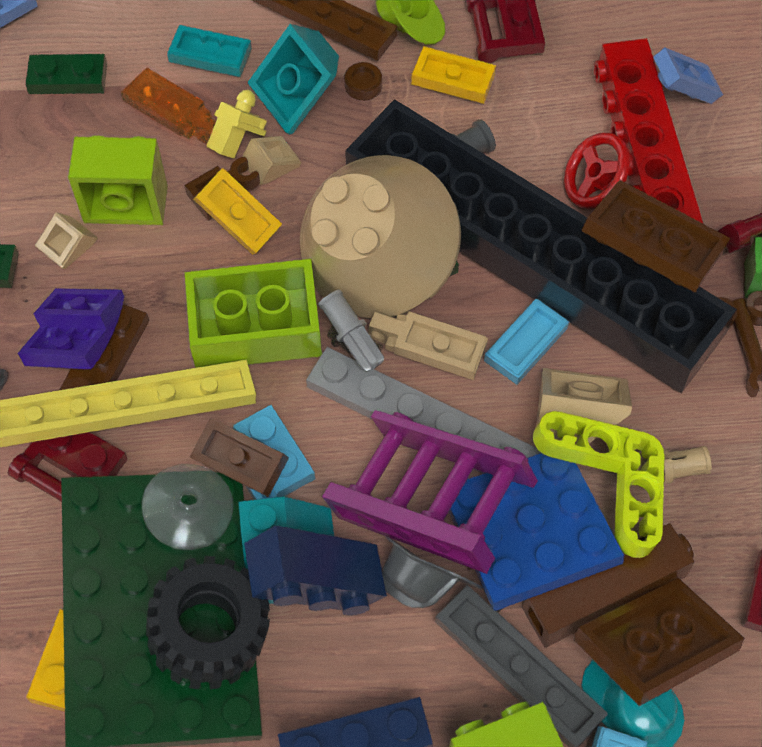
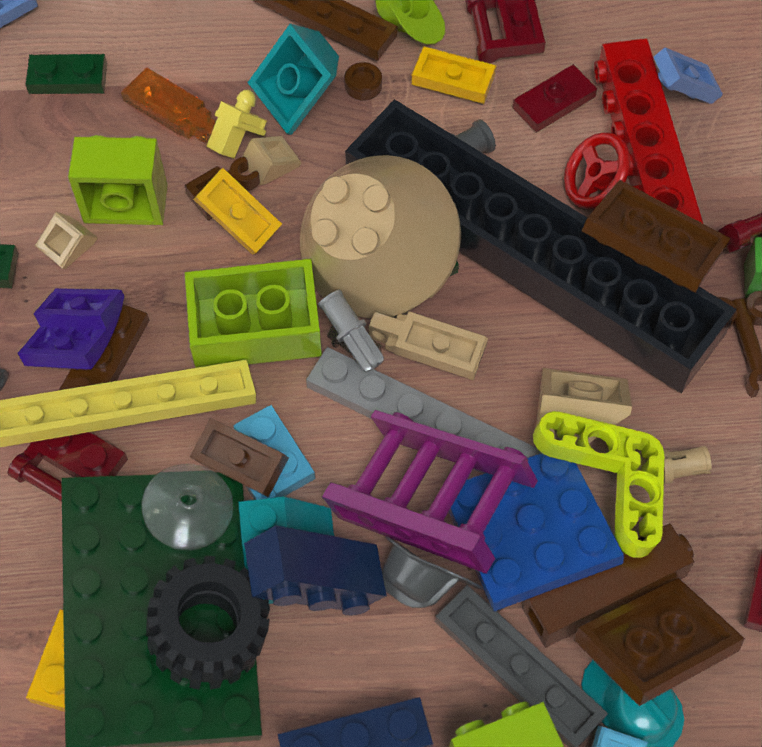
teal plate [167,25,252,77] -> none
medium azure tile [484,298,569,385] -> none
none -> dark red plate [512,64,597,133]

